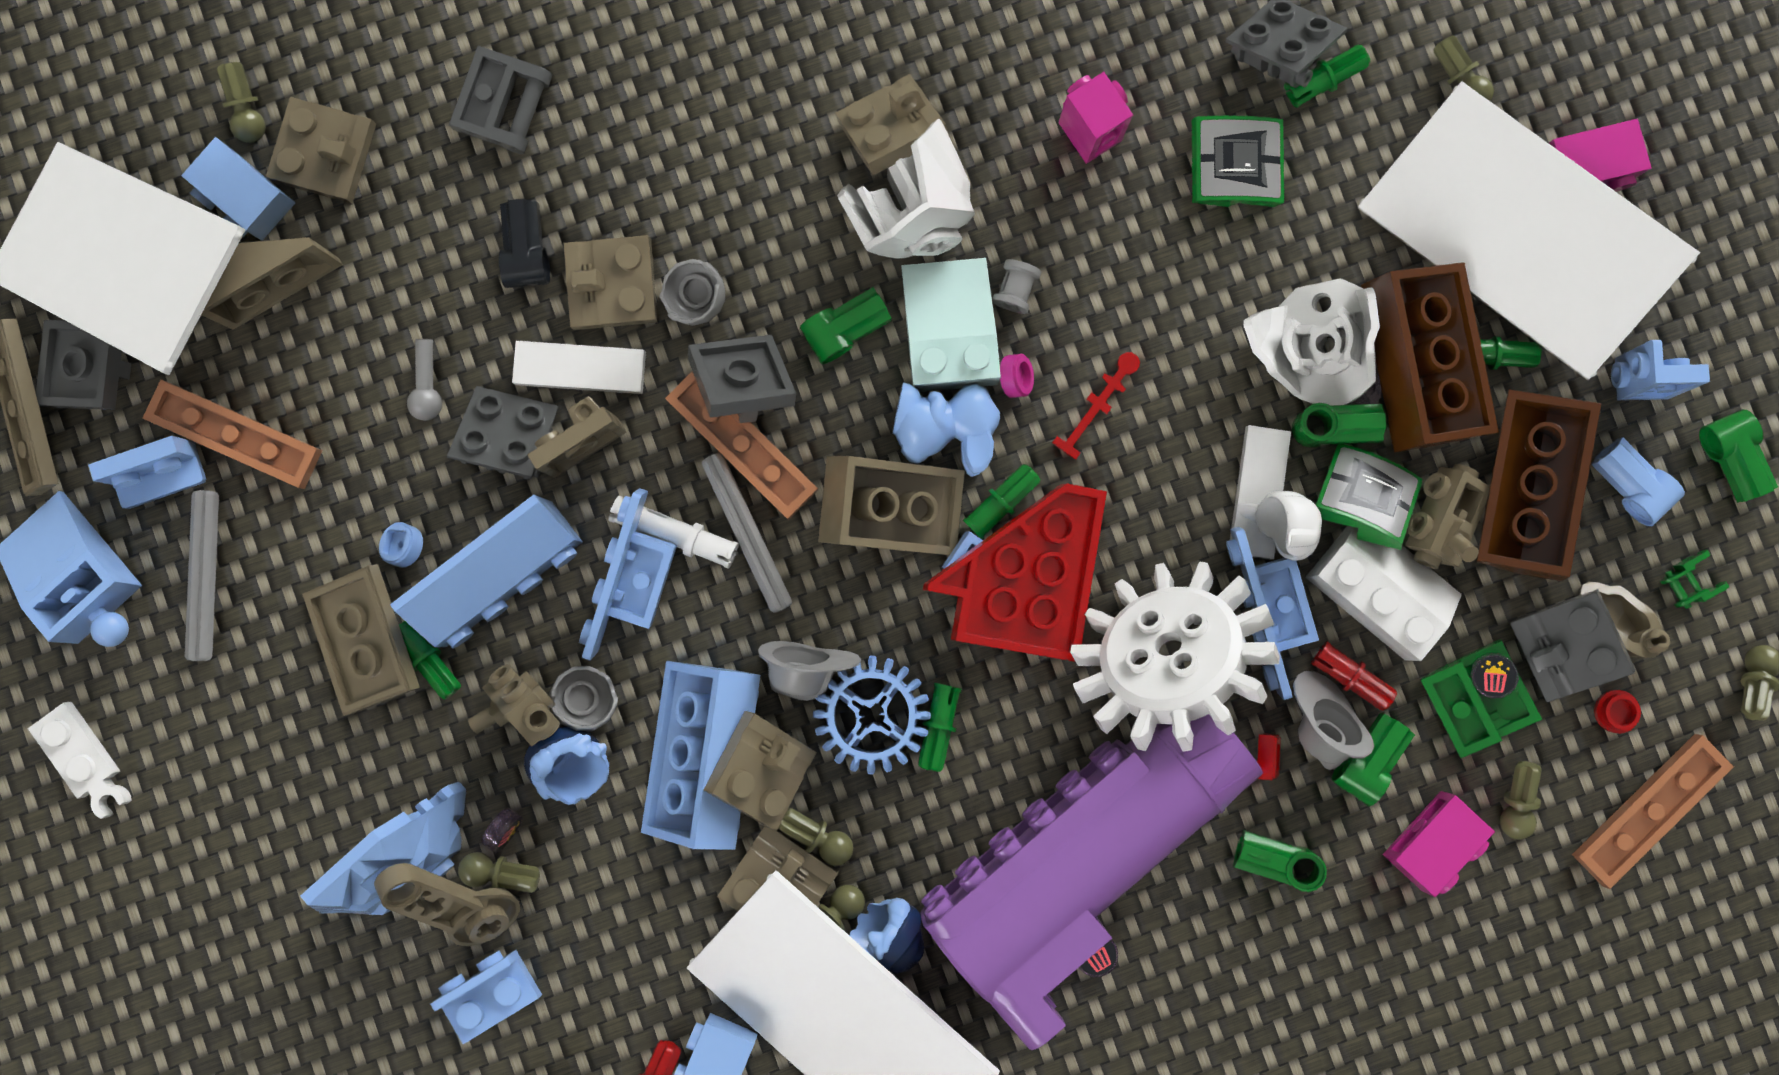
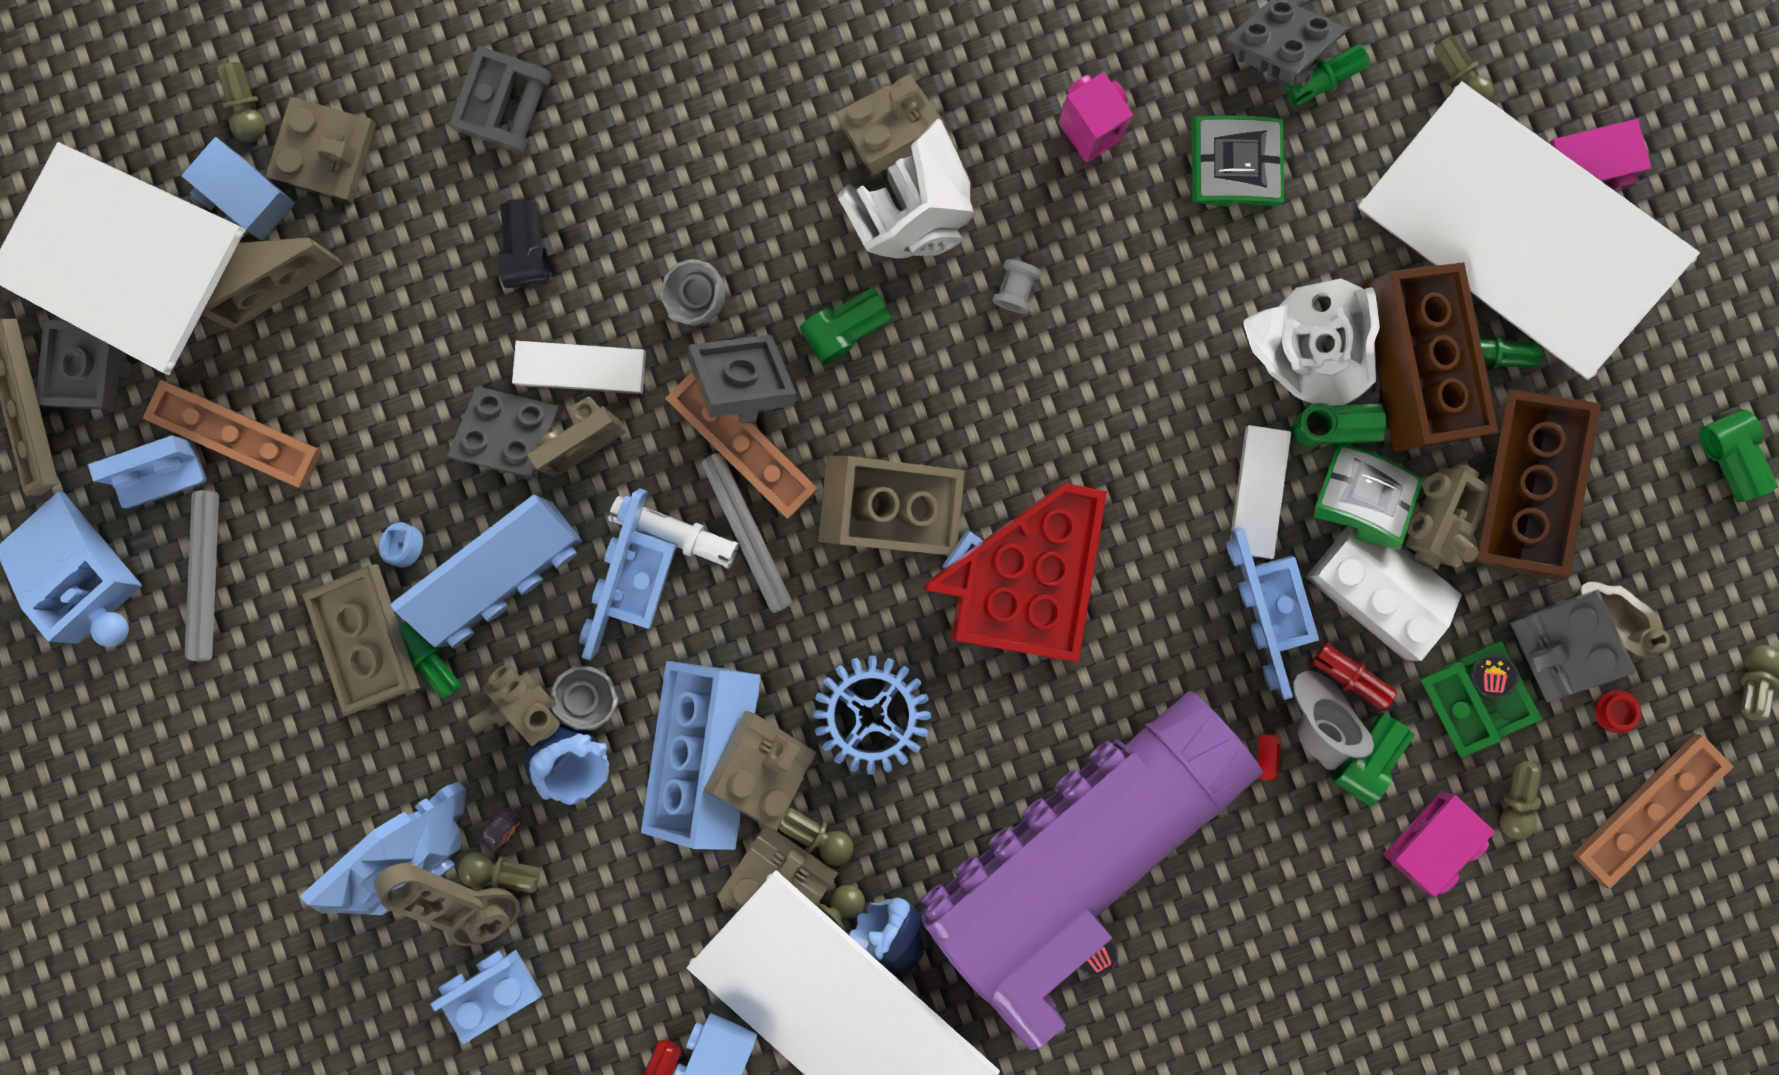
white plate [28,702,132,819] -> none
light grey bar [407,339,442,421] -> none
dark tan hinge [563,235,658,330] -> none
light grey piece [758,641,861,701] -> none
light blue animal [892,382,1000,477] -> none
light aqua slope [901,258,1001,392] -> none
green axle [918,683,962,772] -> none
green axle [963,464,1040,540] -> none
dark pink tile [1000,354,1034,398] -> none
red piece [1052,352,1140,460] -> none
white gear [1070,562,1280,752] -> none
green piece [1233,830,1327,892] -> none
white hair [1237,491,1322,561] -> none
light blue piece [1591,437,1685,527] -> none
light blue bracket [1611,340,1710,400] -> none
green piece [1660,549,1729,609] -> none

